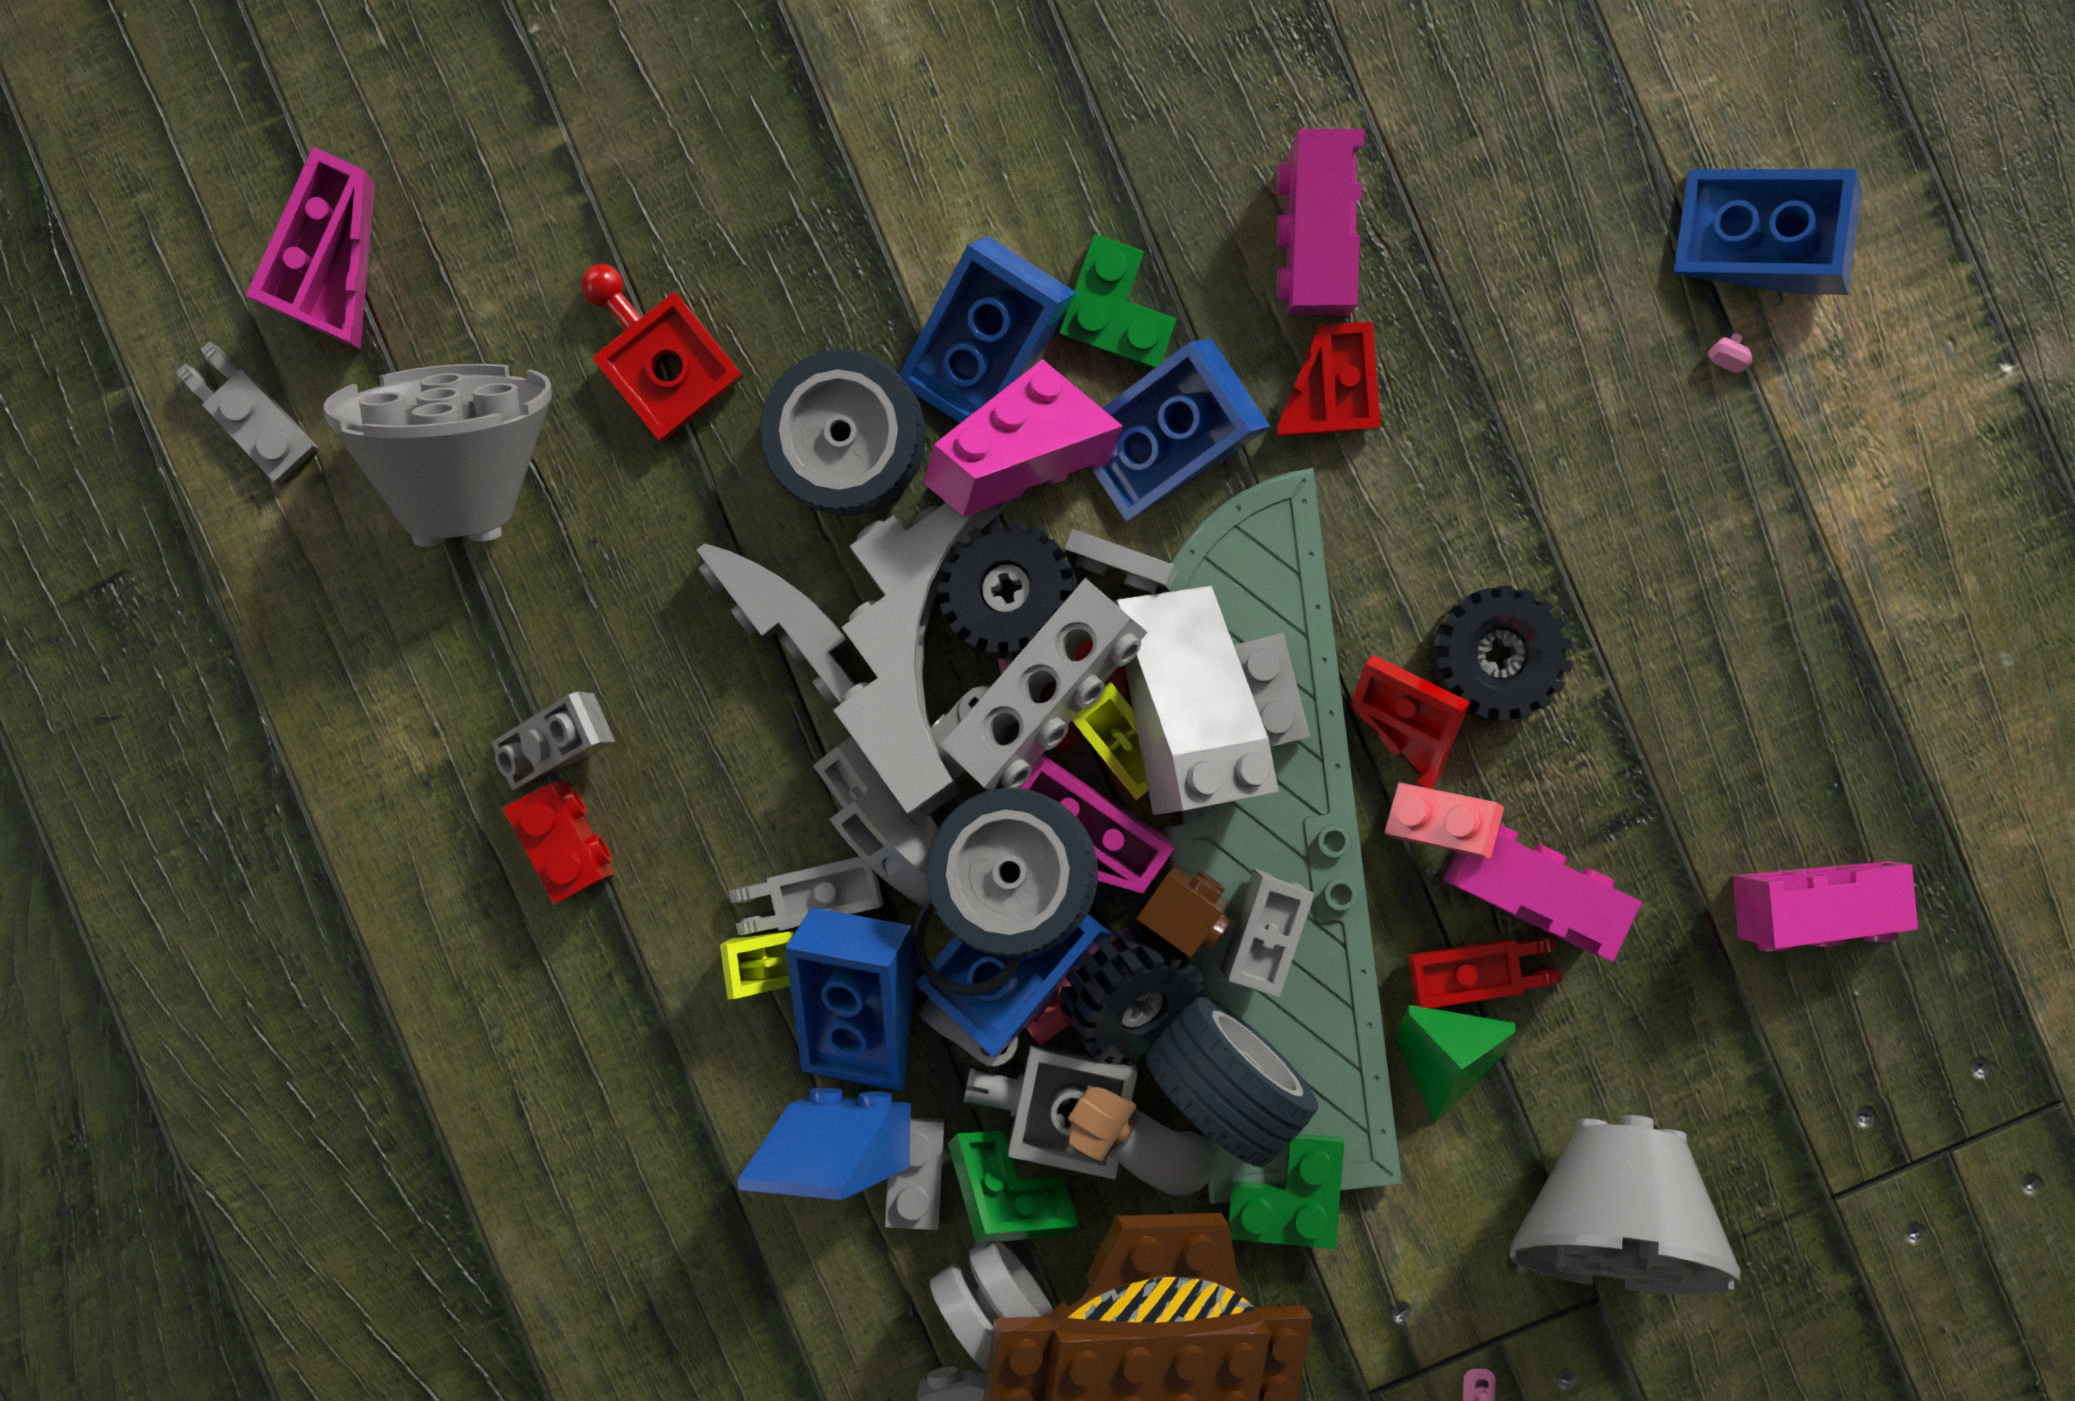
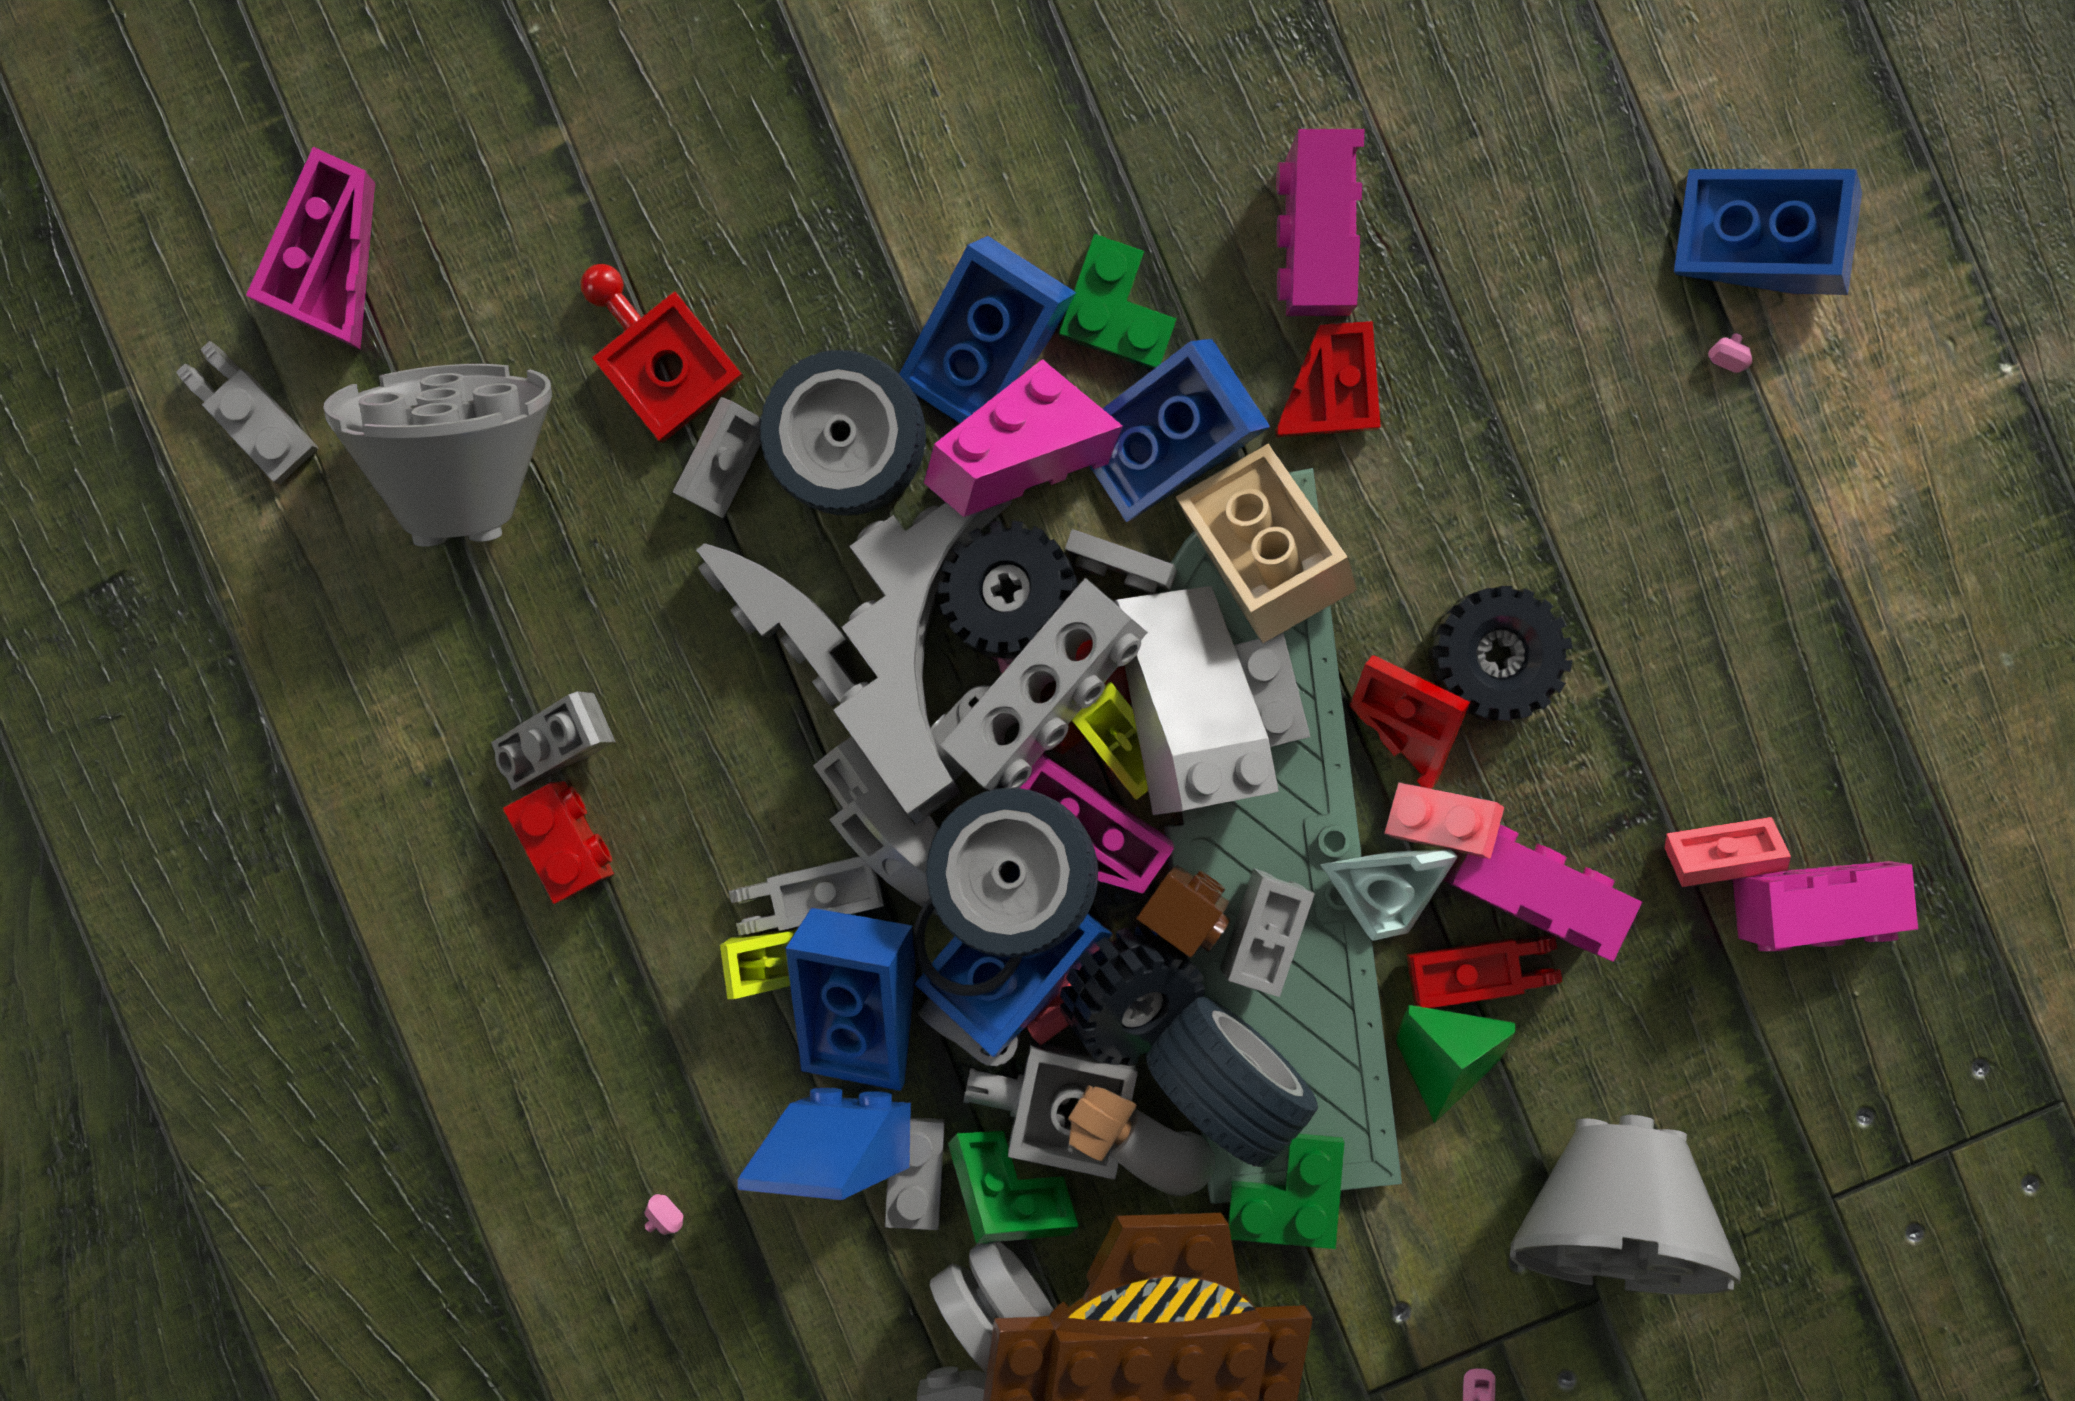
none -> bright pink rock [644,1194,683,1235]
none -> light grey plate [673,397,761,518]
none -> tan slope [1176,444,1357,643]
none -> light aqua slope [1320,849,1458,941]
none -> coral plate [1664,817,1791,887]

